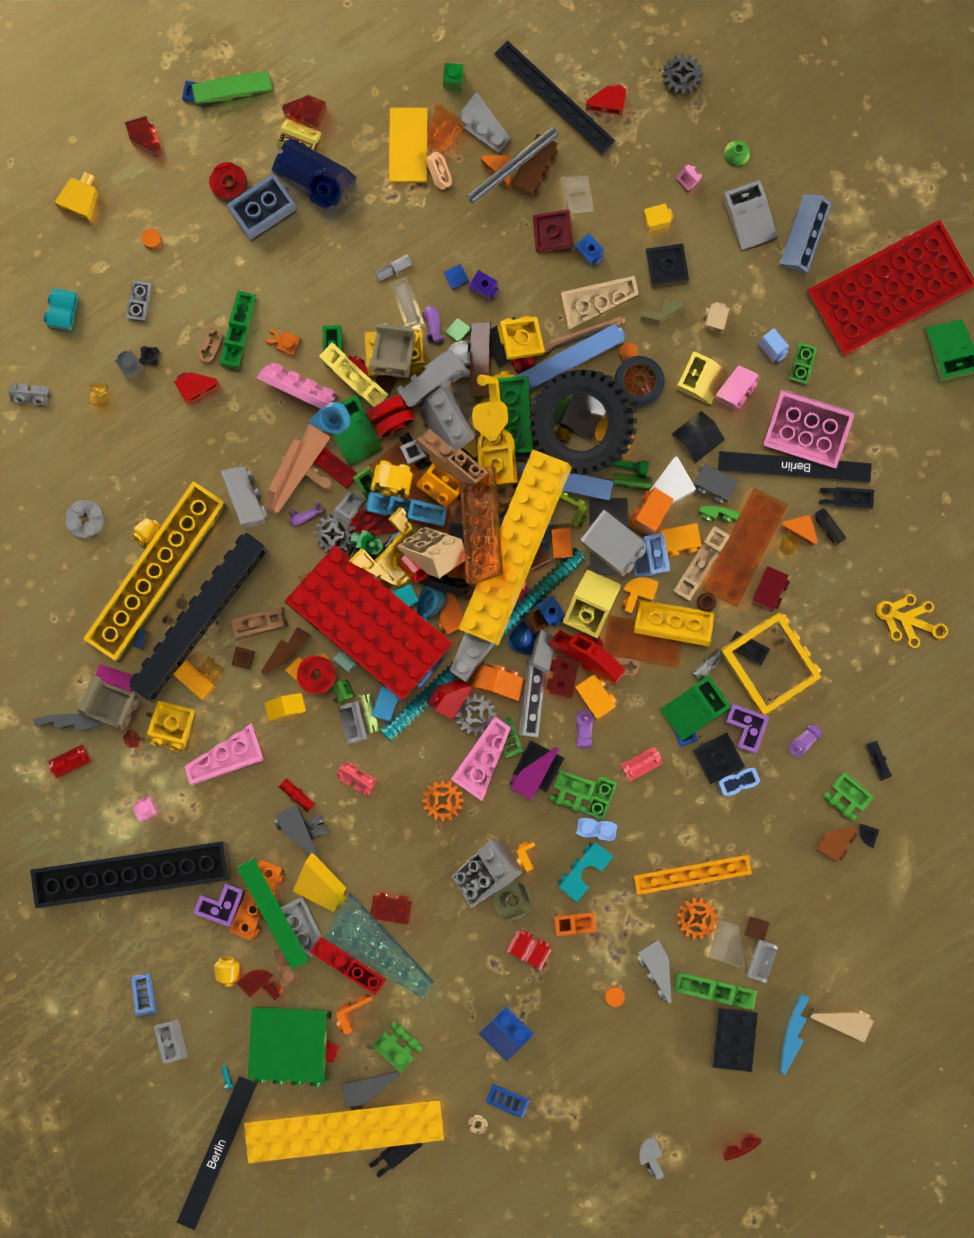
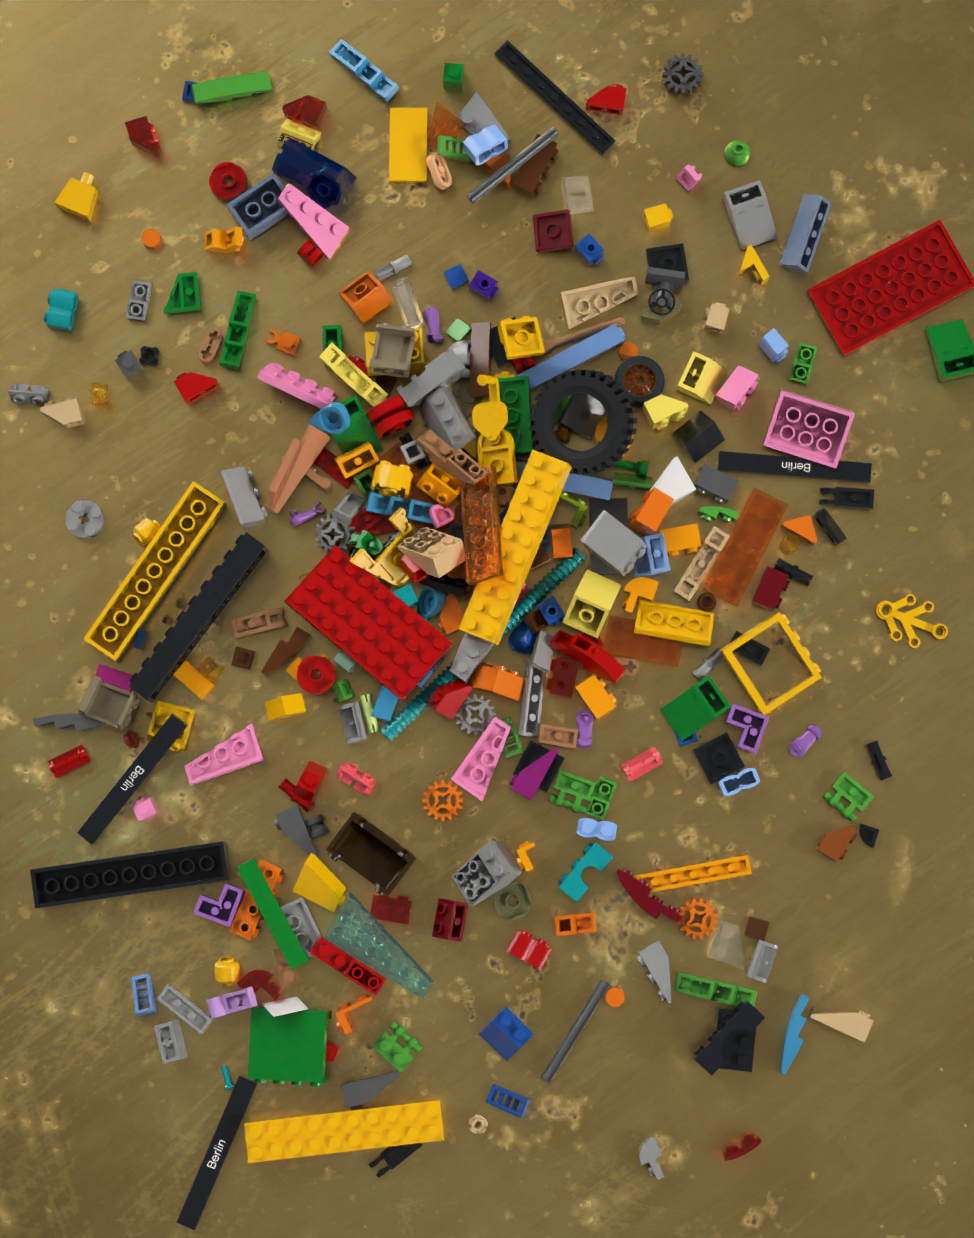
none -> tan slope [40,397,85,428]
none -> black tile [77,713,188,845]
none -> light grey tile [156,983,214,1035]
none -> green wing [164,272,201,314]
none -> light orange brick [204,227,244,253]
none -> lavender plate [206,987,257,1019]
none -> white sticker [262,996,308,1017]
none -> bright pink wing [277,184,349,259]
none -> red slope [293,761,327,802]
none -> red wheel [297,240,324,267]
none -> dark brown windscreen [326,812,418,897]
none -> dark azure slope [329,39,399,102]
none -> light orange brick [334,442,379,479]
none -> orange slope [338,271,393,324]
none -> bright pink tile [429,504,454,529]
none -> dark red brick [432,898,468,942]
none -> bright green slope [437,135,472,163]
none -> light blue brick [463,125,508,165]
none -> medium nougat plate [537,724,578,749]
none -> dark grey axle [541,980,610,1083]
none -> dark red slope [617,868,682,923]
none -> light yellow slope [642,395,689,430]
none -> dark grey piece [645,267,685,316]
none -> black arch [693,1000,765,1076]
none -> yellow slope [739,244,770,285]
none -> black pin [774,558,813,586]

